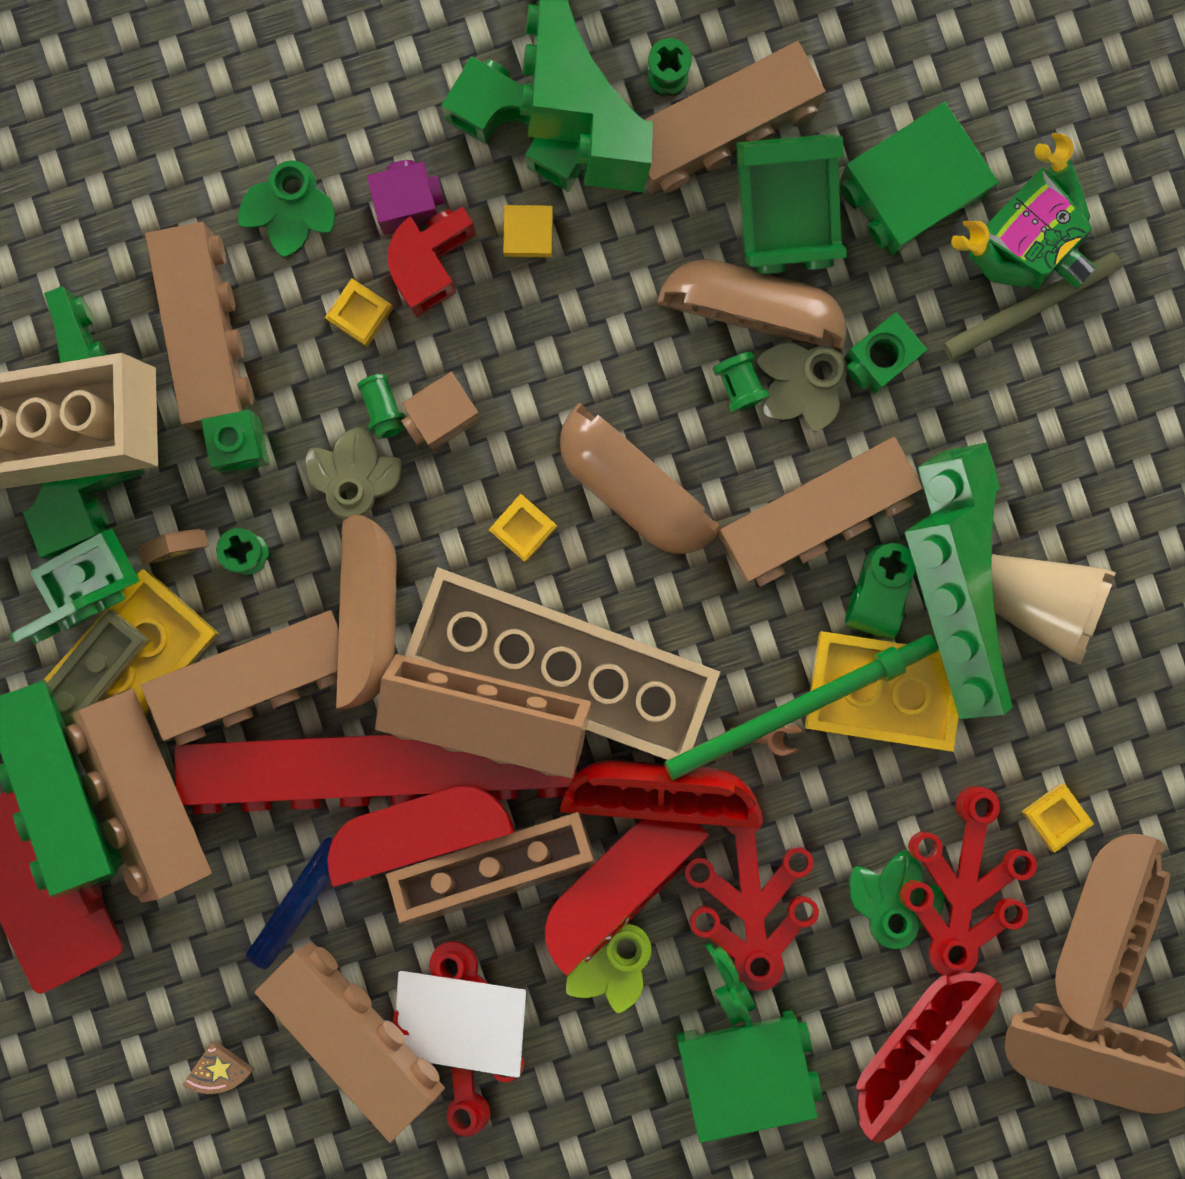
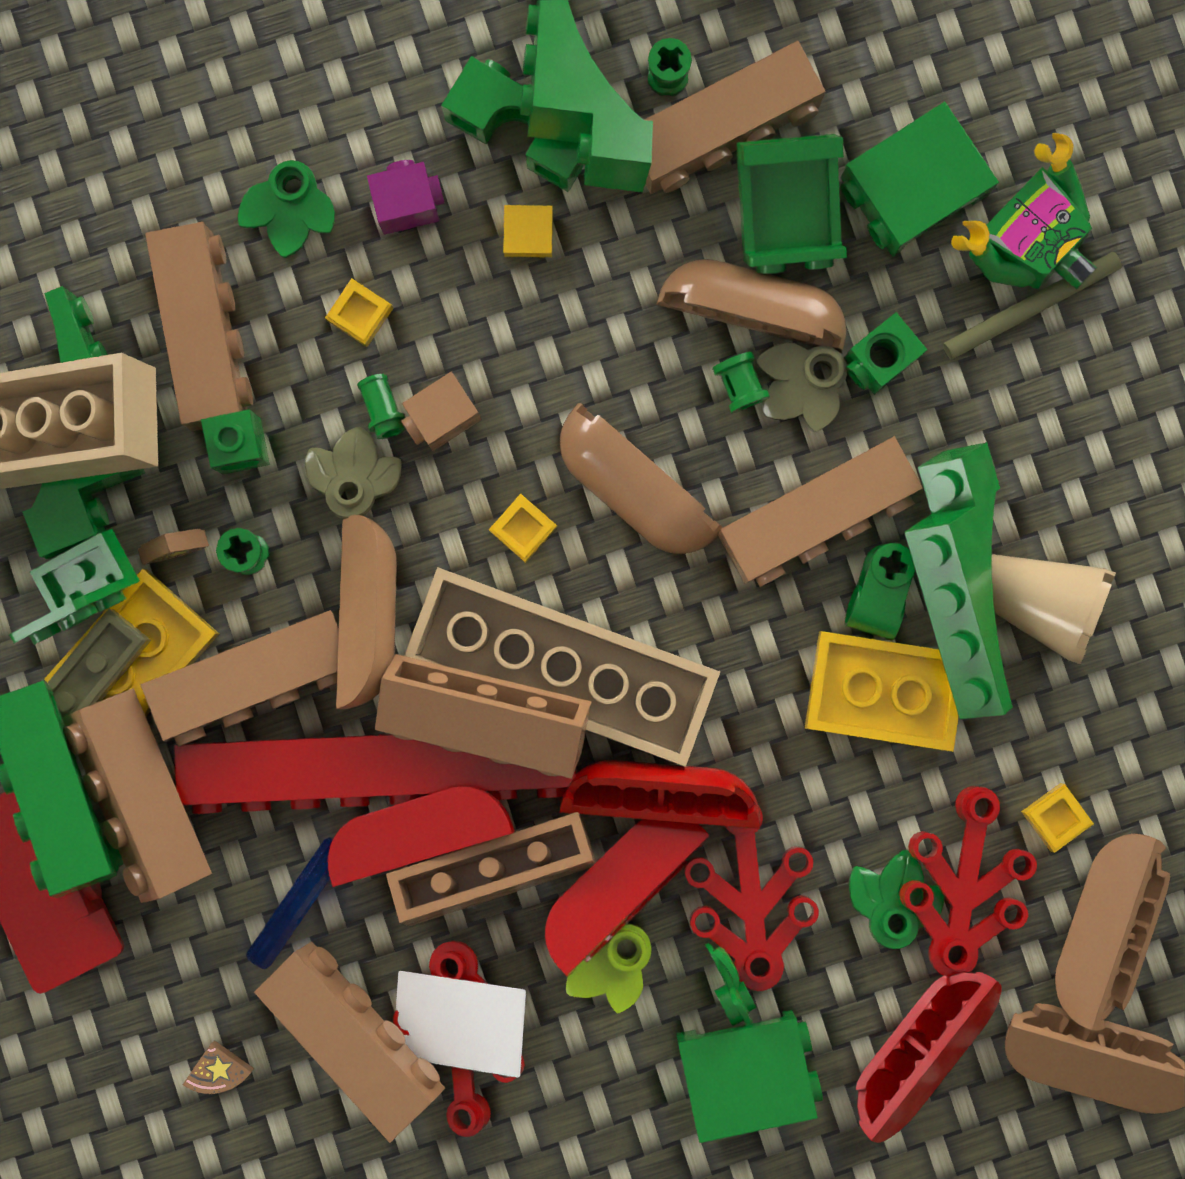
red brick [388,206,476,318] -> none
green bar [664,634,938,780] -> none
nougat hand [731,725,802,756] -> none

